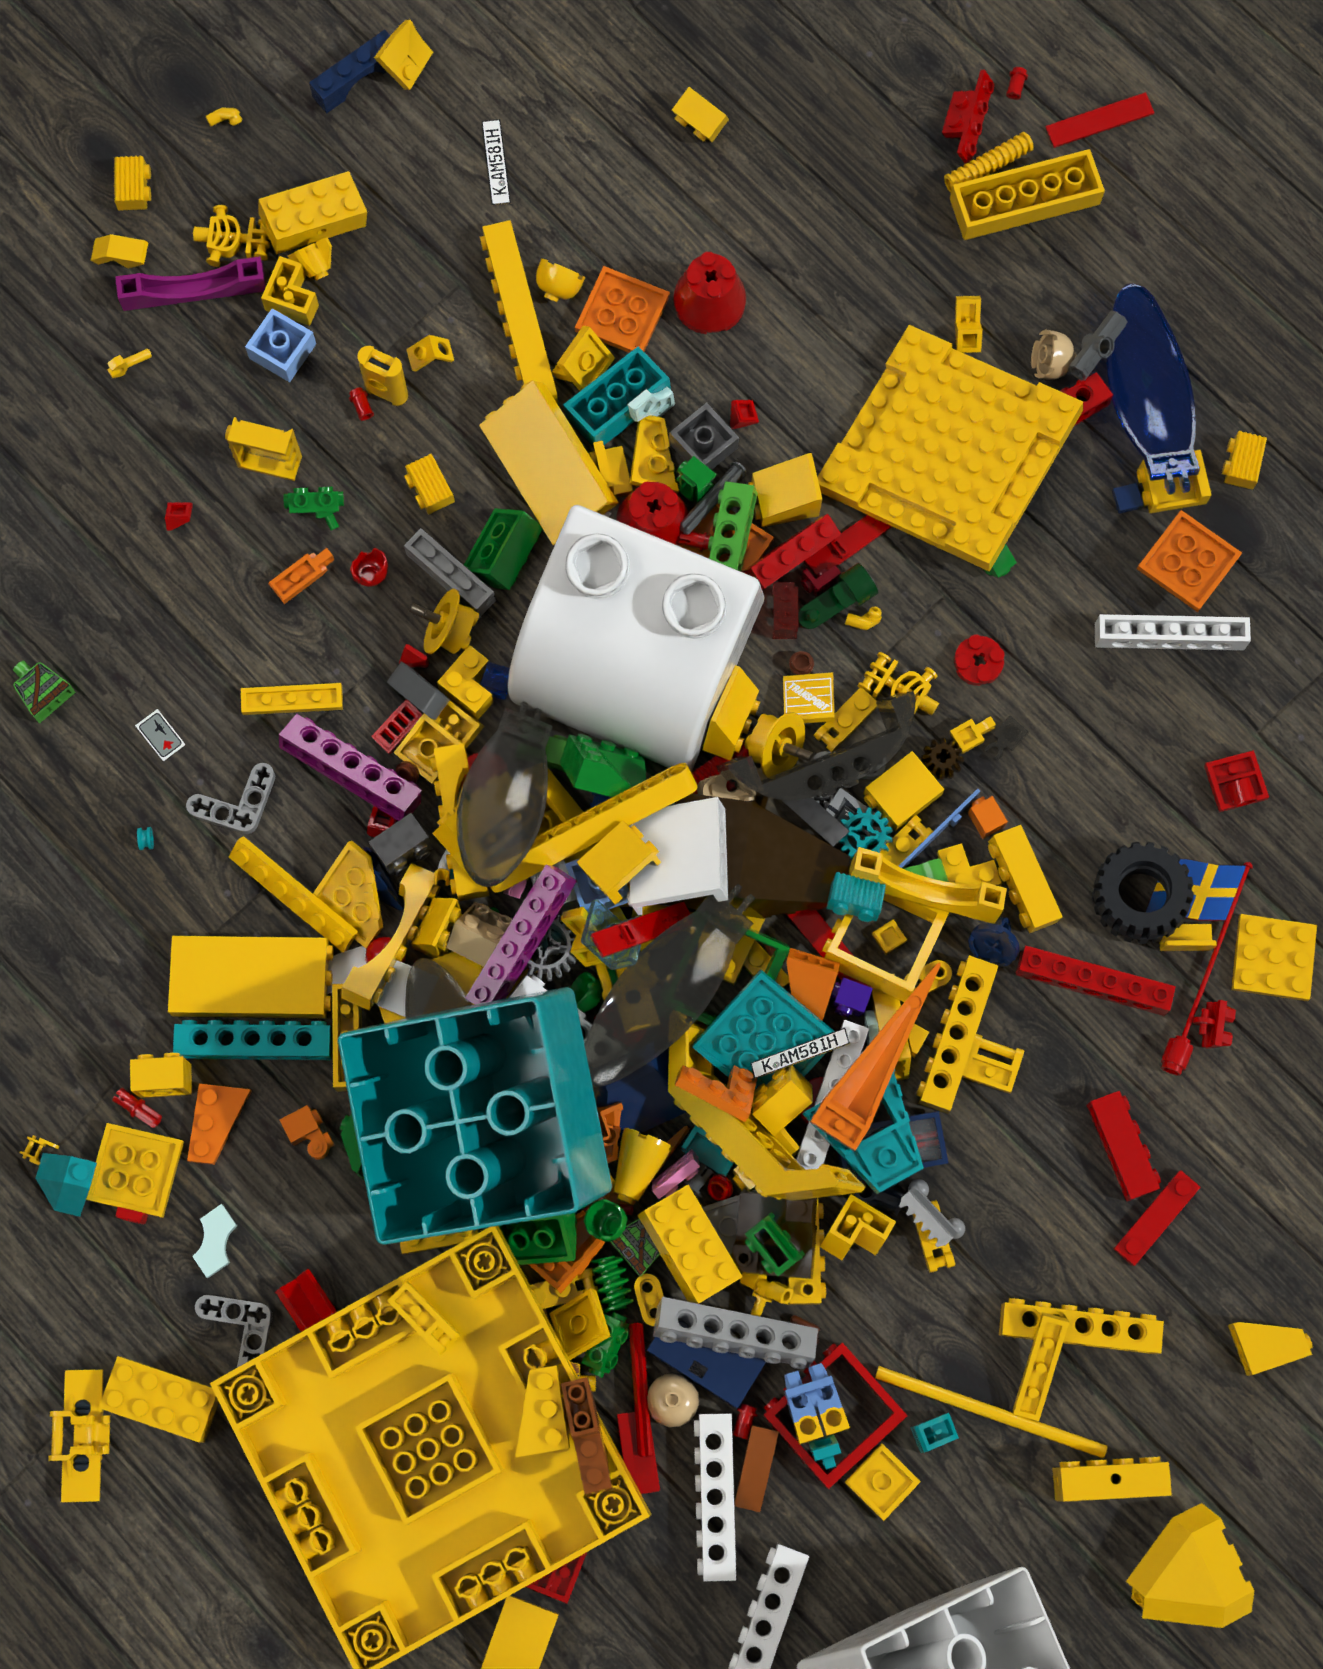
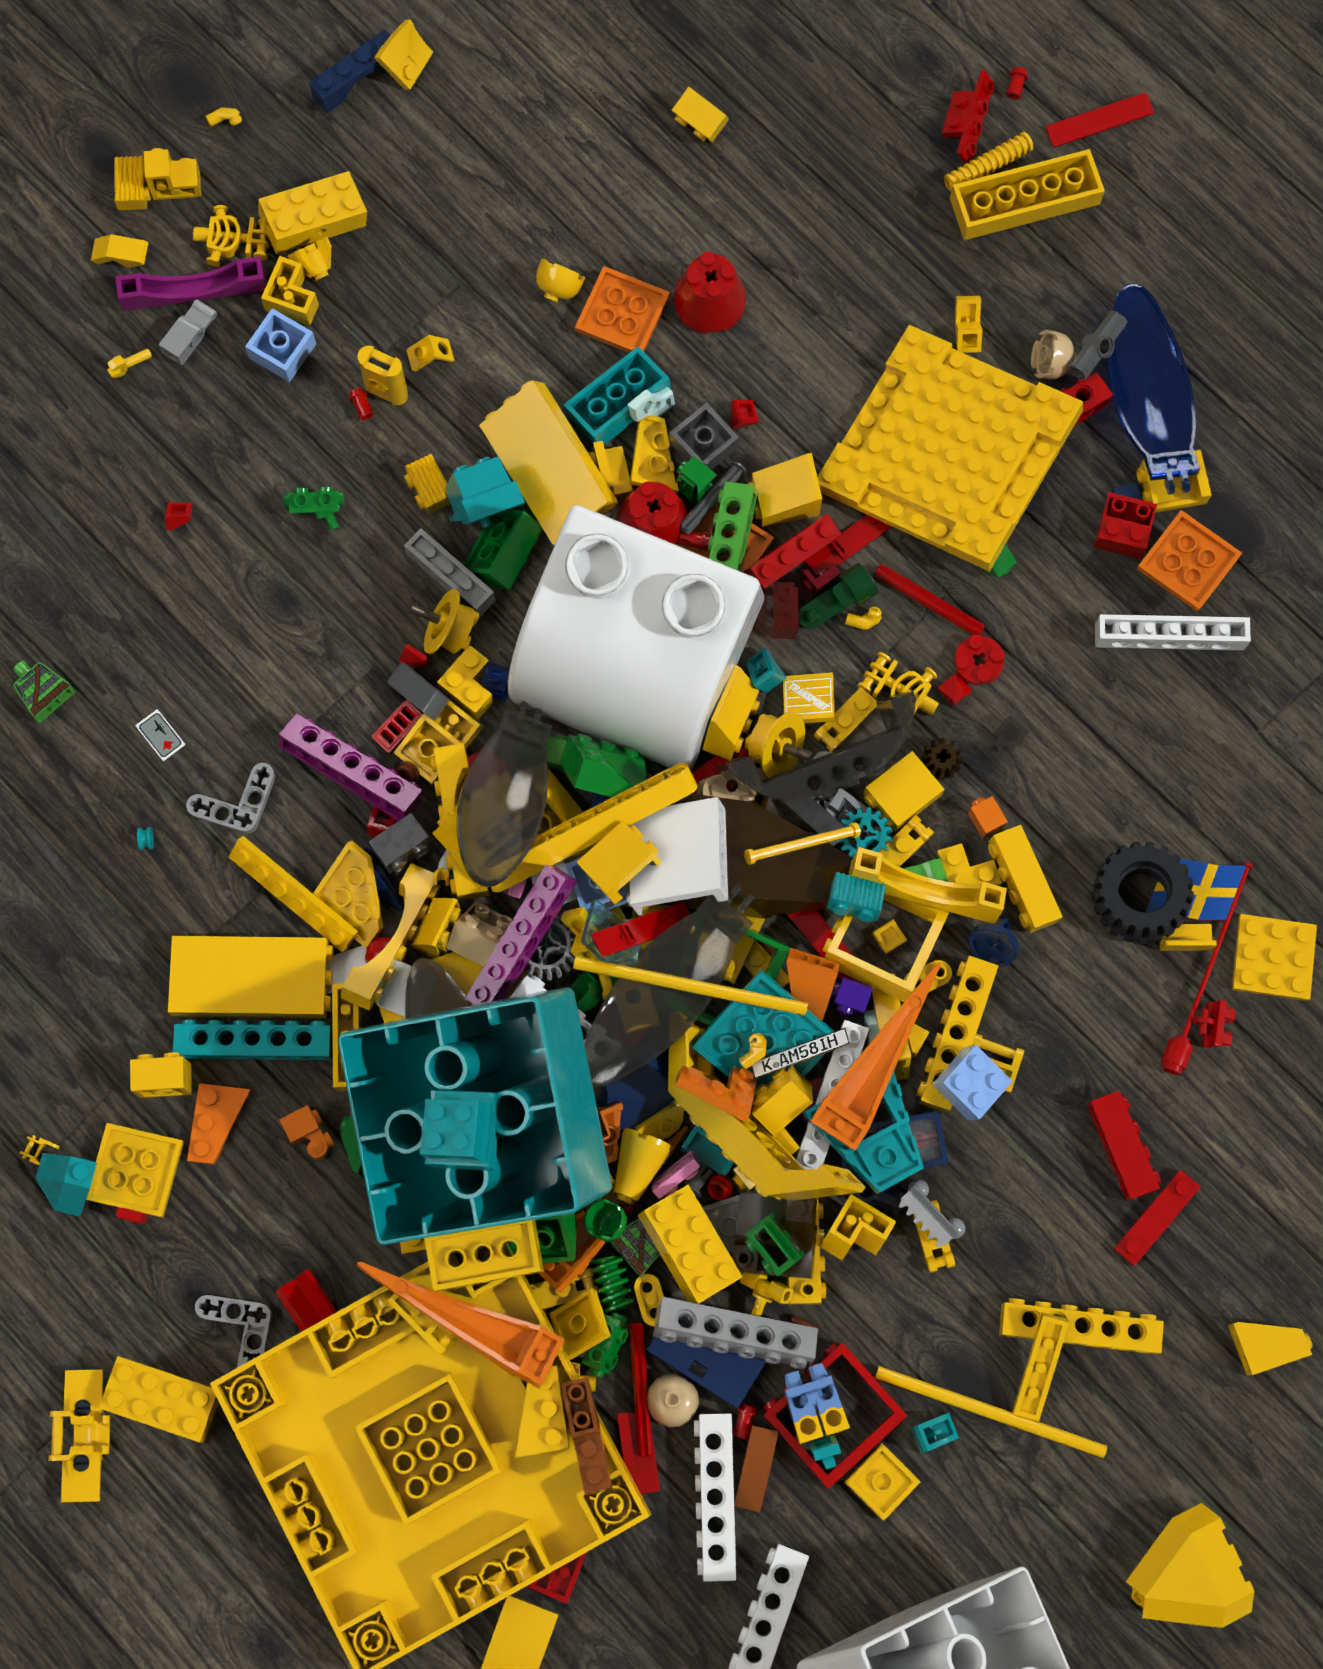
red axle [113,1088,162,1128] -> none
light aqua tile [192,1204,237,1278] -> none
yellow window [225,417,302,481] -> none
yellow plate [241,683,343,715] -> none
orange hinge [268,548,335,604] -> none
red hair [350,548,388,587] -> none
yellow brick [480,220,558,404] -> none
sticker [482,119,511,205] -> none
yellow bracket [551,325,615,391] -> none
copper plate [789,651,814,675] -> none
medium blue piece [899,789,980,869] -> none
yellow plate [950,717,996,754] -> none
red brick [1015,945,1176,1016] -> none
yellow brick [1052,1457,1172,1501] -> none
red plate [1204,750,1269,812] -> none
yellow brick [1222,431,1267,490] -> none
none -> yellow brick [144,148,201,200]
none -> light grey piece [159,299,217,366]
none -> orange plate [356,1262,565,1389]
none -> teal piece [420,1090,497,1171]
none -> yellow brick [424,1220,544,1291]
none -> teal piece [445,457,525,529]
none -> yellow piece [573,956,808,1016]
none -> yellow plate [635,1102,684,1140]
none -> yellow arm [739,1033,767,1069]
none -> yellow bar [744,822,861,865]
none -> teal slope [746,647,786,693]
none -> red axle [875,564,985,635]
none -> light blue brick [932,1045,1013,1121]
none -> red slope [937,673,972,707]
none -> red slope [1093,492,1157,559]

